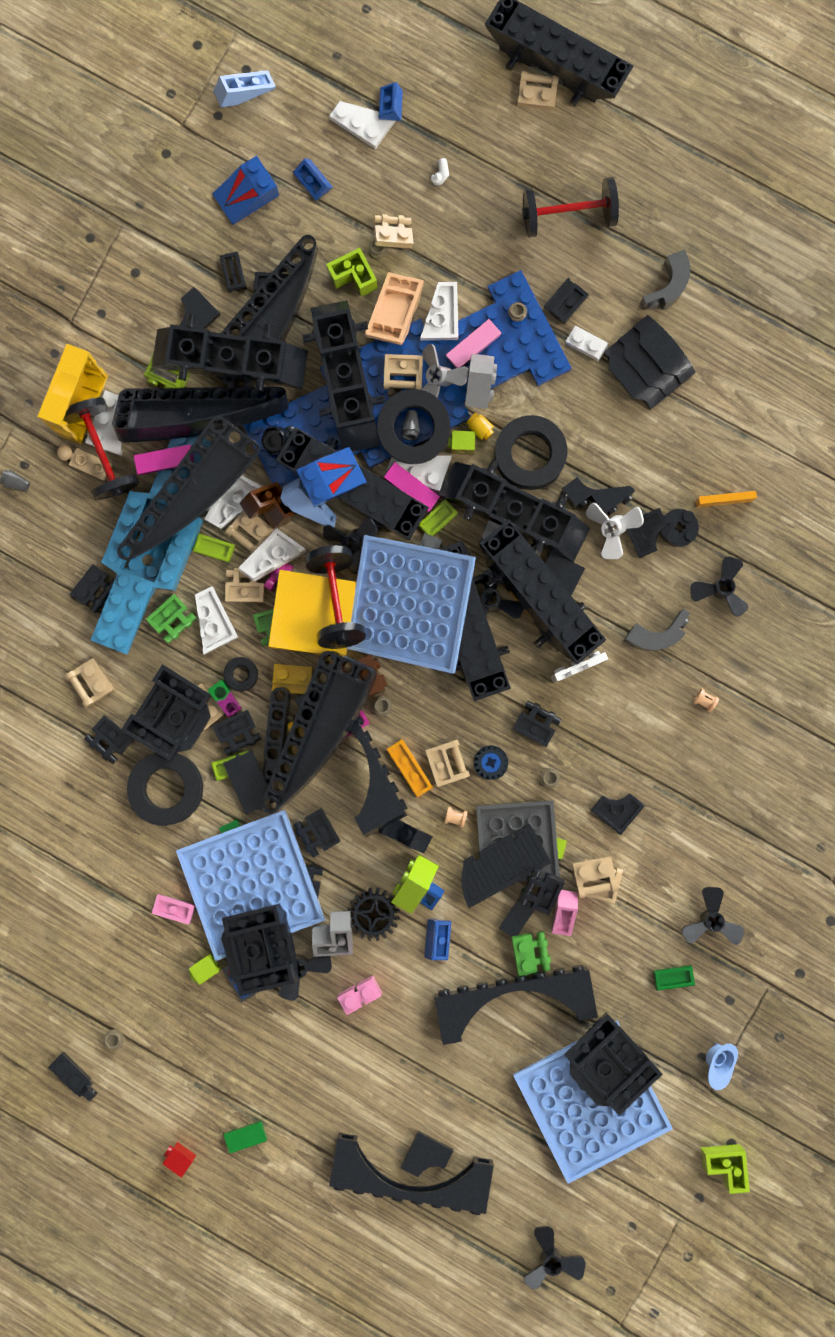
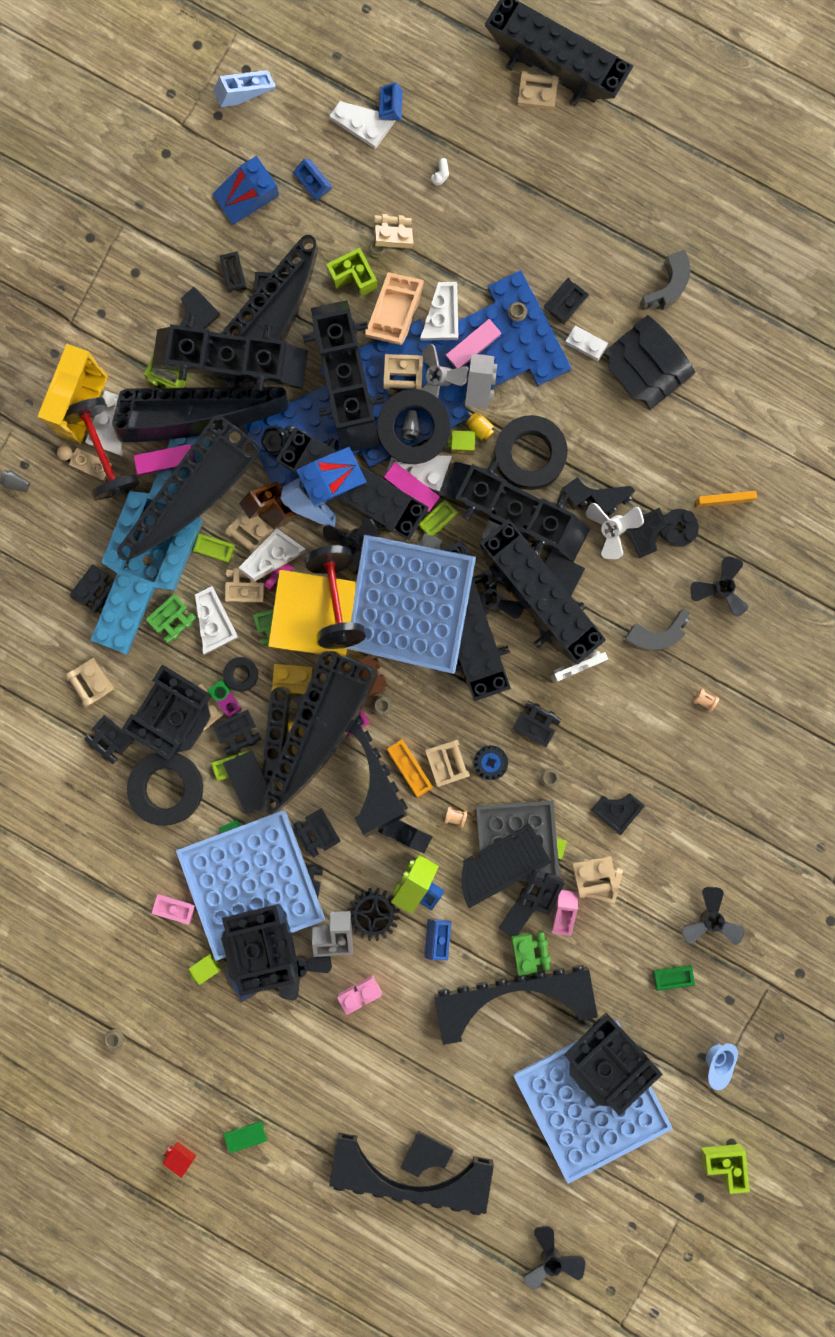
black hinge [48,1052,98,1102] -> none
white wing [204,476,262,530] -> none
black piece [522,177,619,238] -> none

